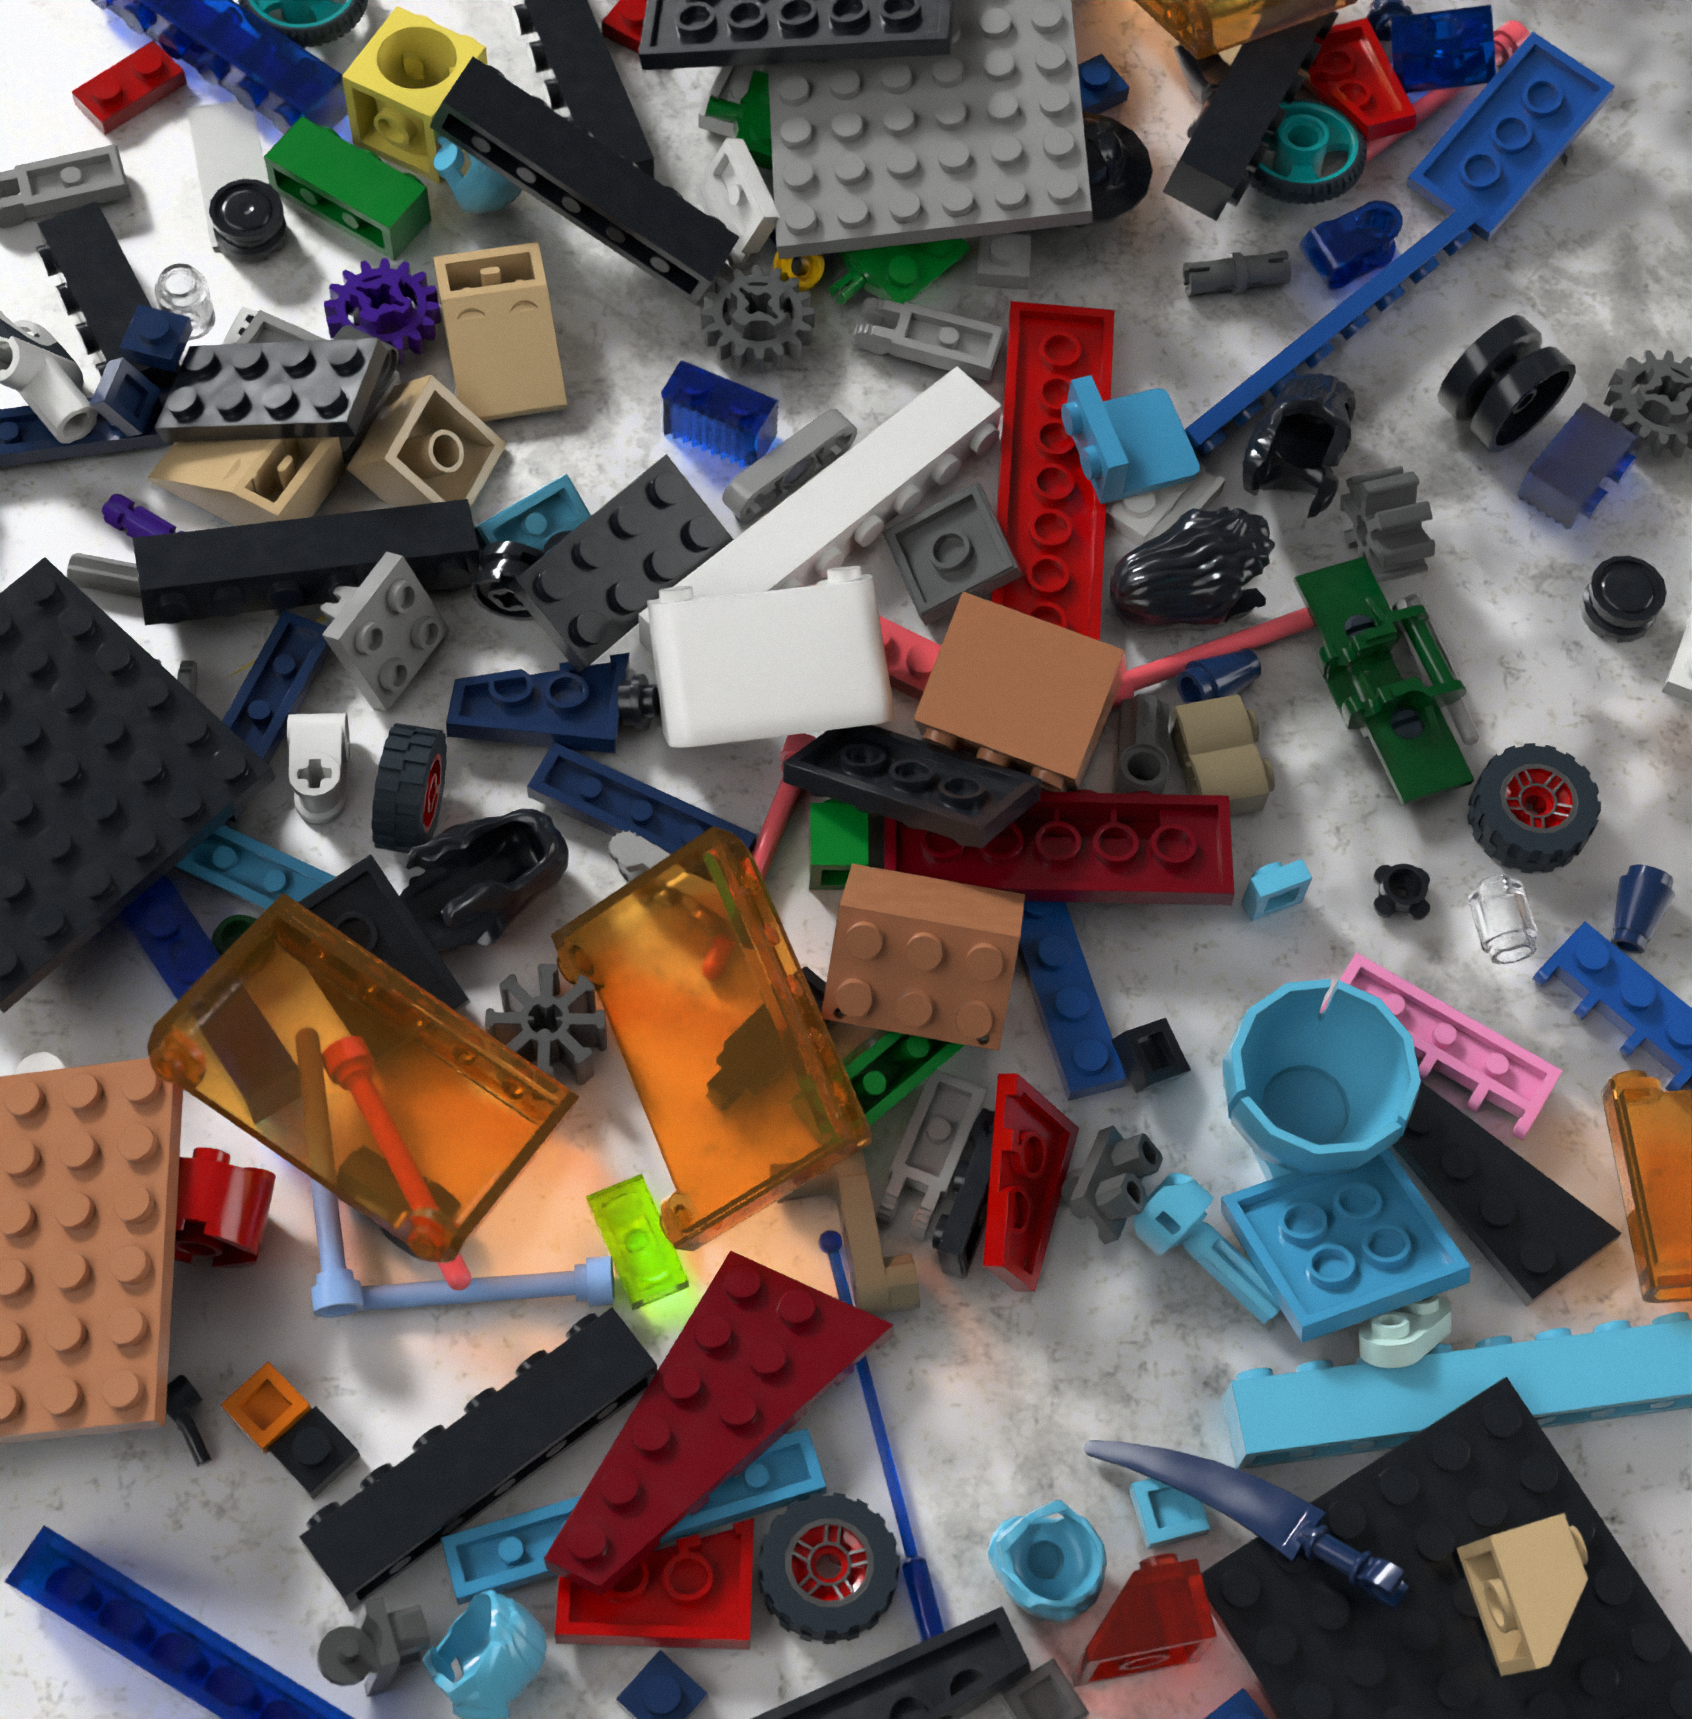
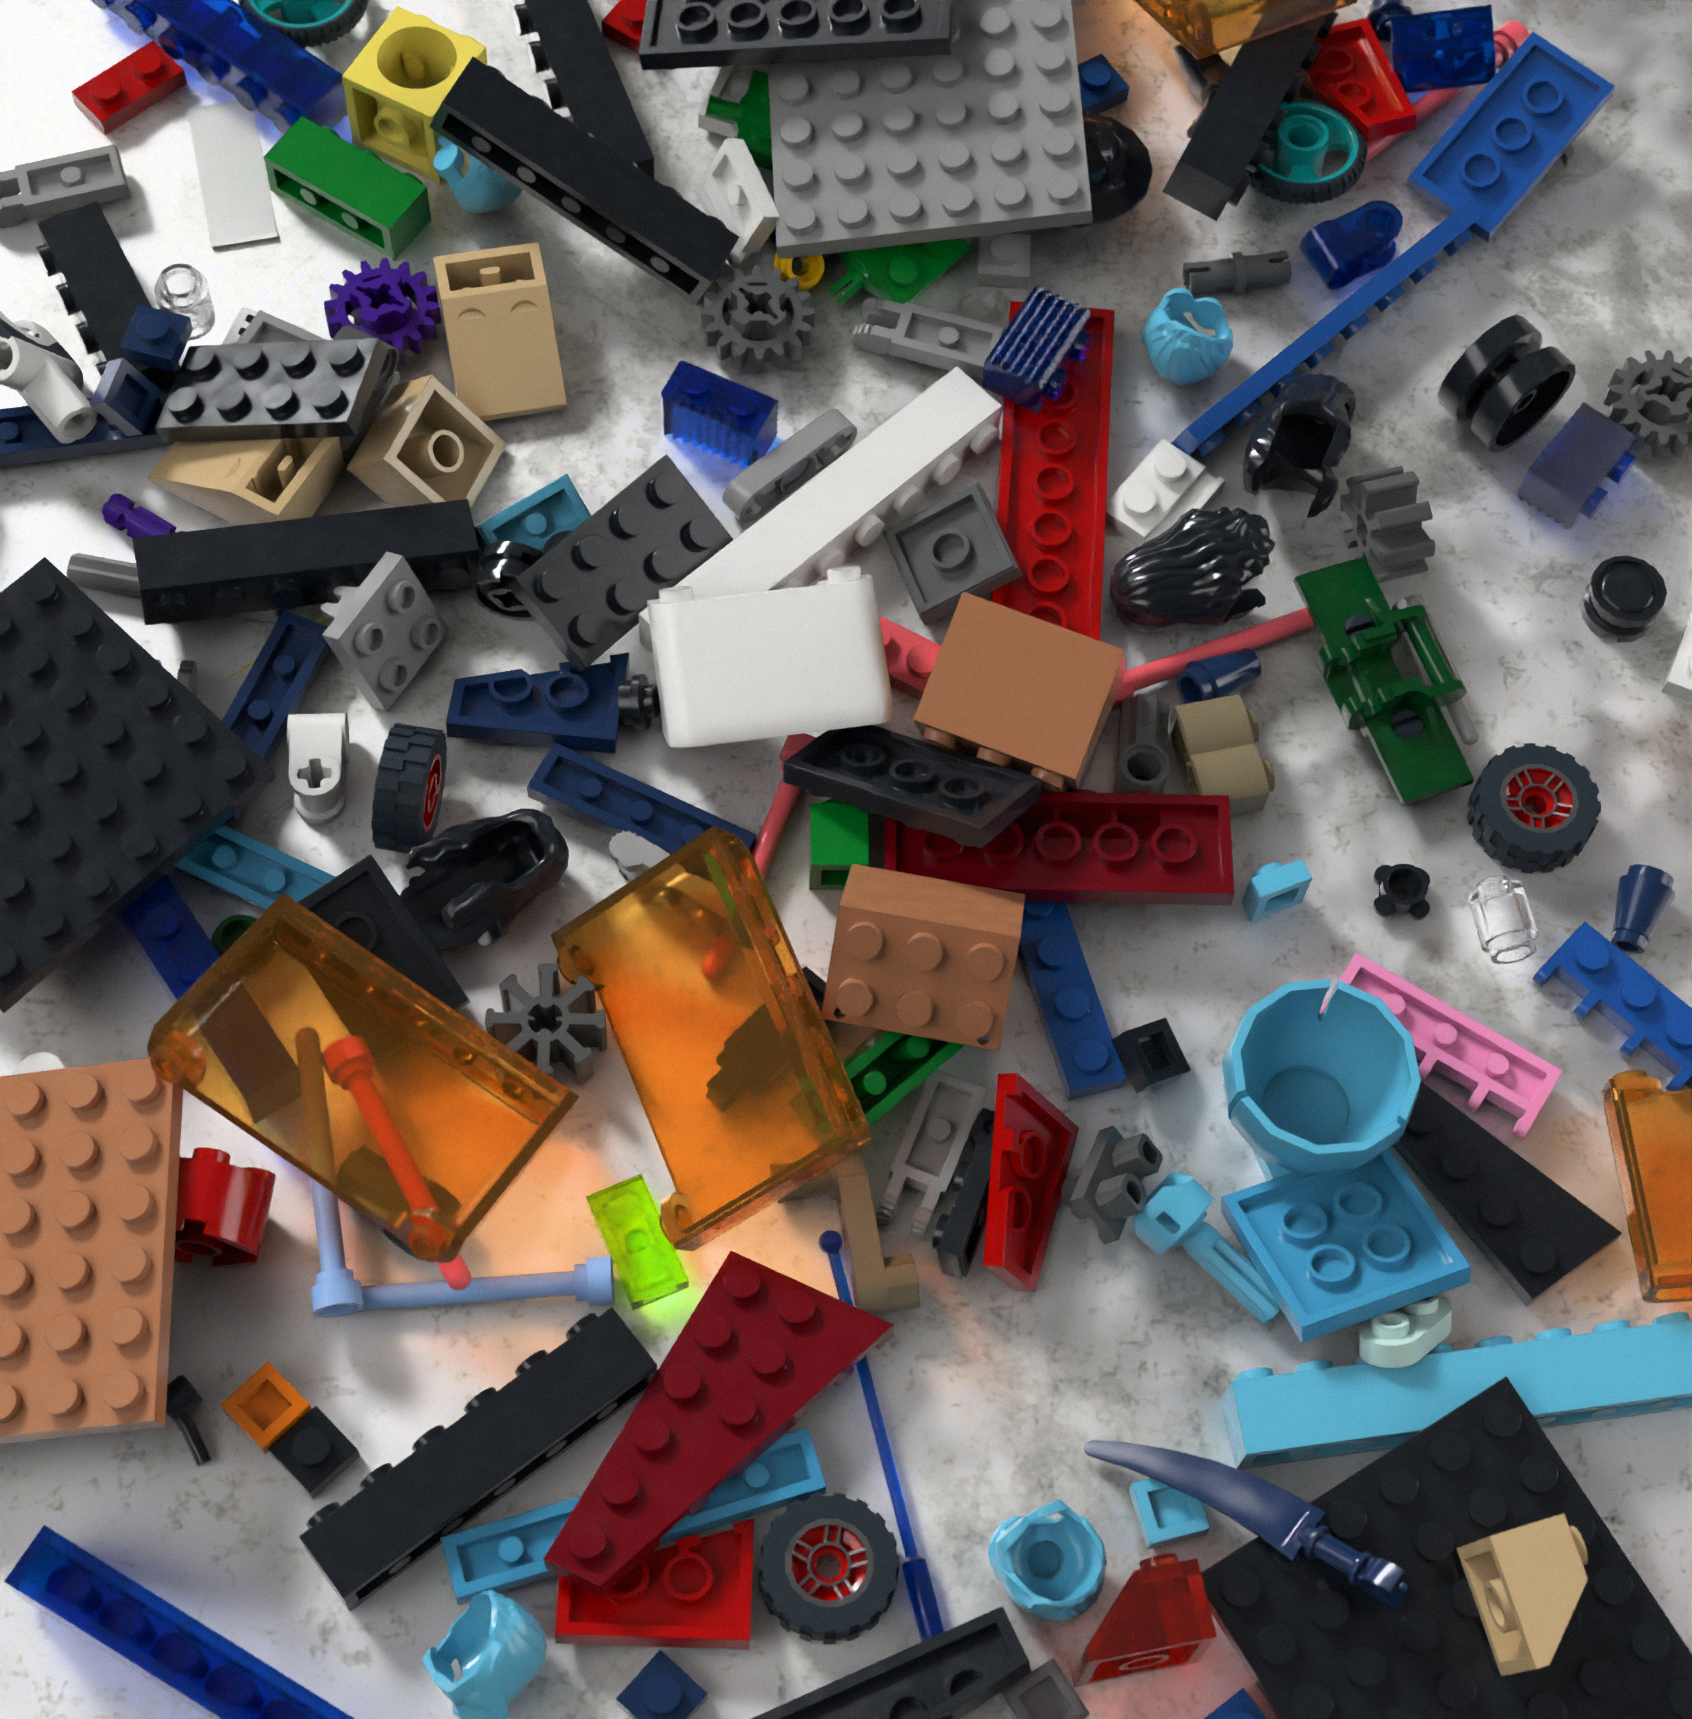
black wheel [209,179,288,263] -> none
dark grey hips [317,1597,430,1697] -> none
dark azure bracket [1061,375,1200,504] -> none
none -> clear blue brick [981,285,1094,414]
none -> medium azure hair [1140,288,1233,385]

